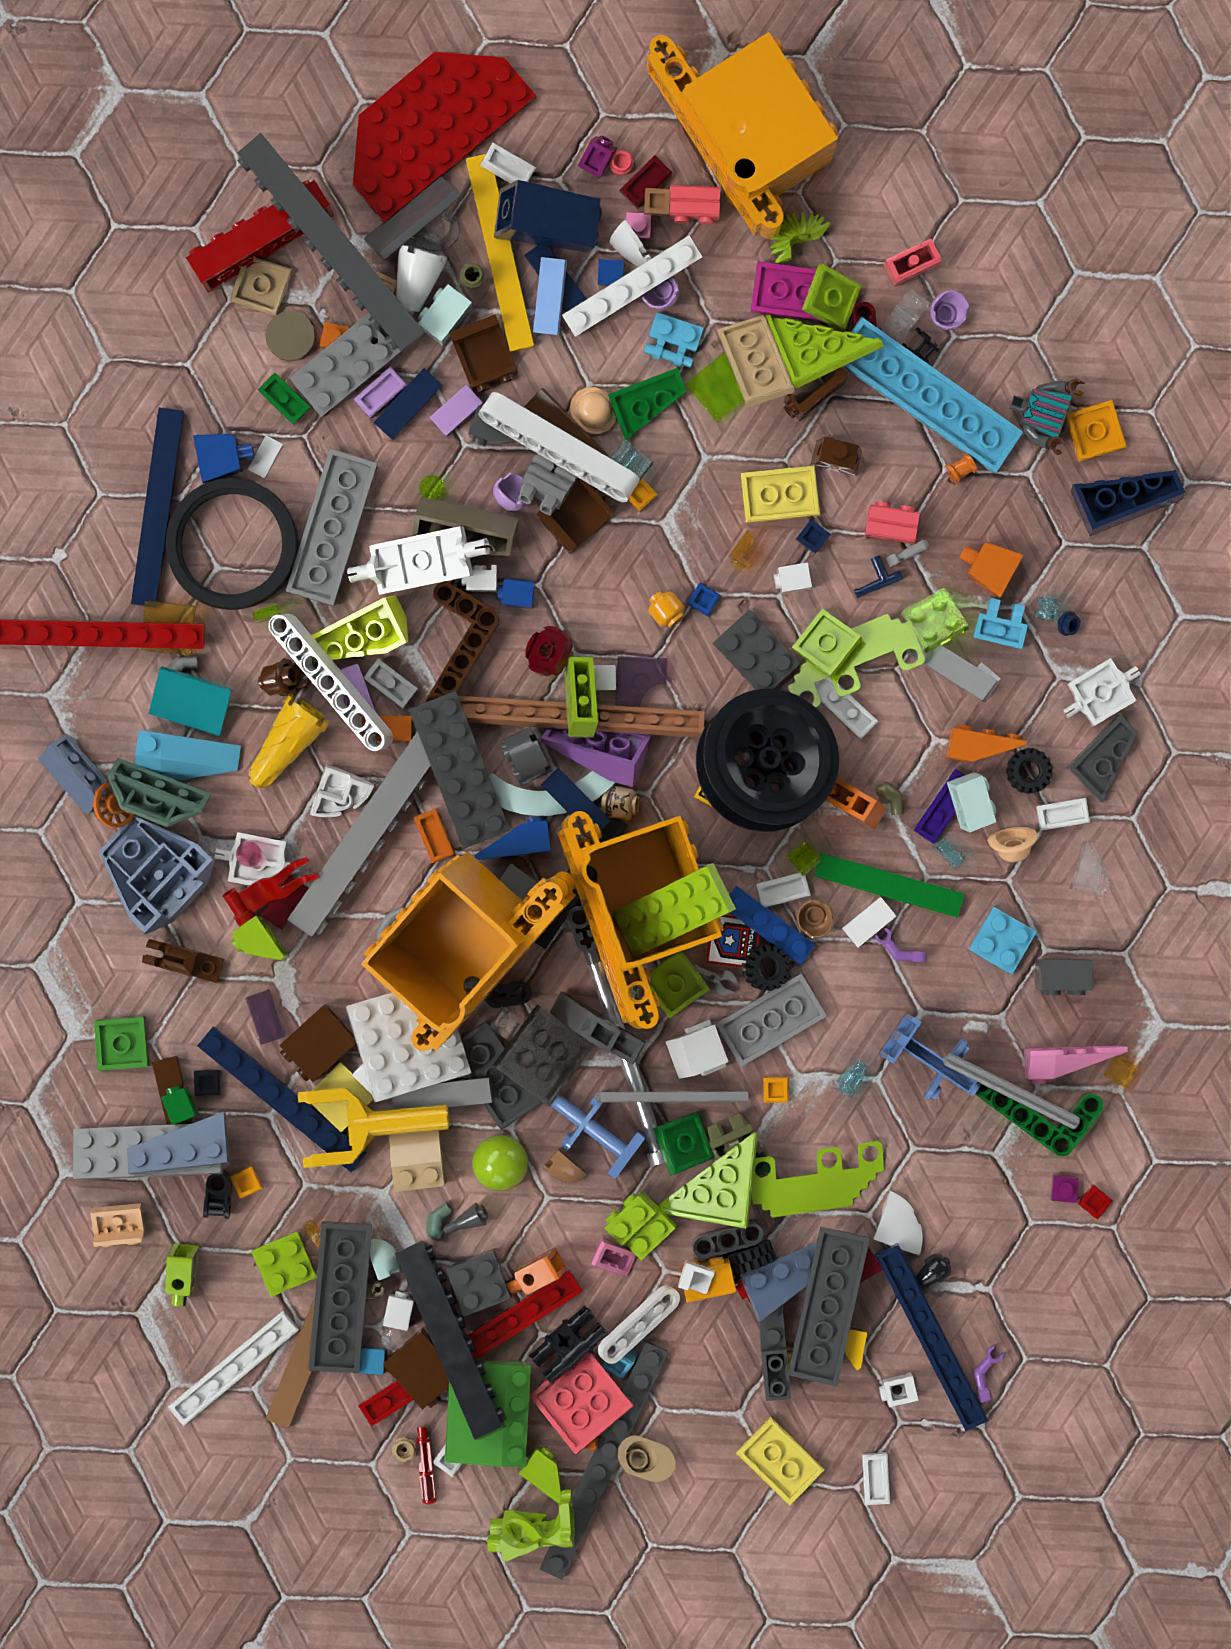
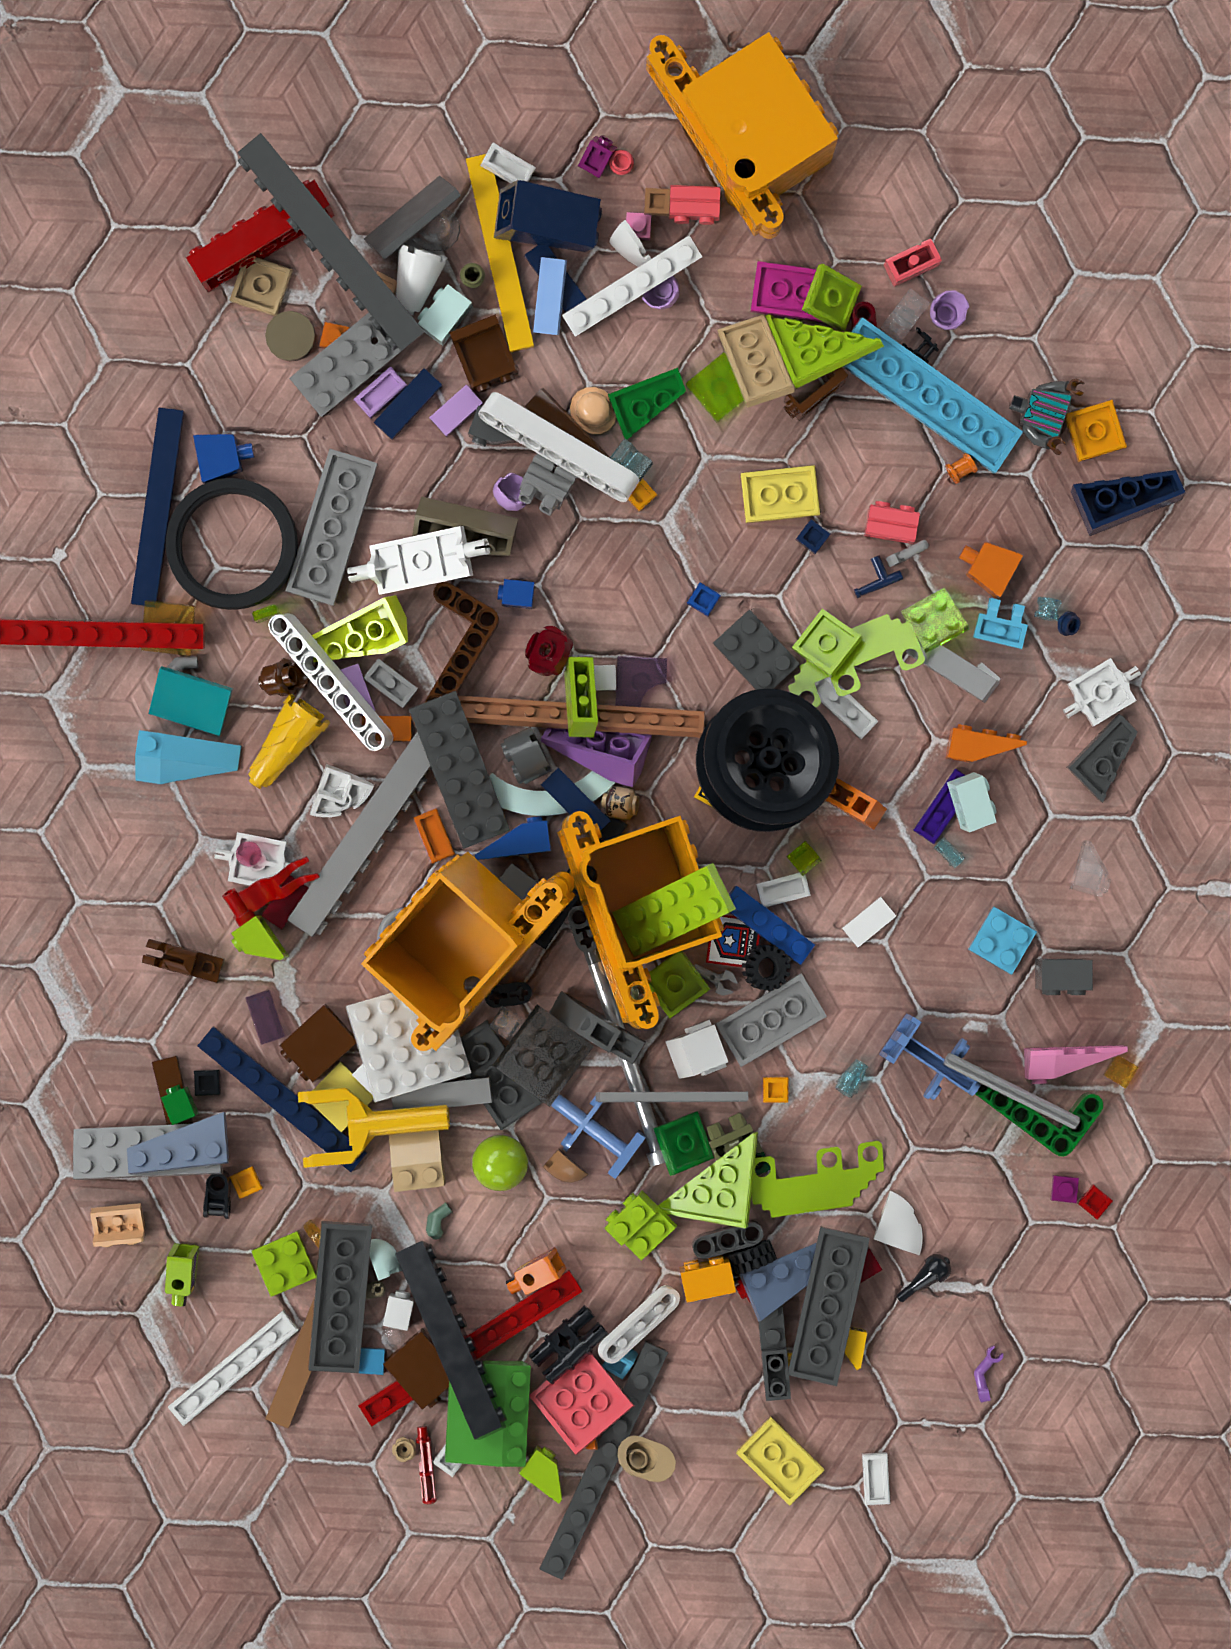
sand blue panel [39,733,113,814] -> none
orange wheel [92,782,135,828] -> none
bright green tile [94,1017,149,1071] -> none
sand blue wedge [99,816,215,934] -> none
sand green wedge [108,758,211,827] -> none
white sticker [247,435,283,479] -> none
green plate [258,372,311,426] -> none
red plate [352,52,537,223] -> none
clear neon green tile [419,475,444,500] -> none
dark grey cone [443,1203,488,1235] -> none
dark grey brick [446,1249,512,1316] -> none
white brick [462,565,497,592] -> none
lime hips [487,1489,575,1562] -> none
reddish brown panel [536,478,615,554] -> none
bright pink slope [591,1237,636,1276] -> none
blue tile [598,259,624,286] -> none
dark red tile [619,155,672,209] -> none
medium azure plate [643,312,704,368] -> none
light orange head [648,591,685,628] -> none
white panel [678,1260,715,1294] -> none
clear yellow bracket [728,531,755,571] -> none
lime hair [770,212,831,264] -> none
white brick [773,562,812,594] -> none
medium nougat hair [796,899,834,939] -> none
reddish brown torso [810,437,862,476] -> none
green tile [814,853,965,918] -> none
medium lavender arm [875,927,926,962] -> none
dark blue tile [875,1243,988,1431] -> none
olive arm [876,782,904,815] -> none
white brick [879,1372,919,1407] -> none
light nougat hat [987,827,1038,862] -> none
black tyre [1006,748,1053,794] -> none
white tile [1036,798,1090,831] -> none

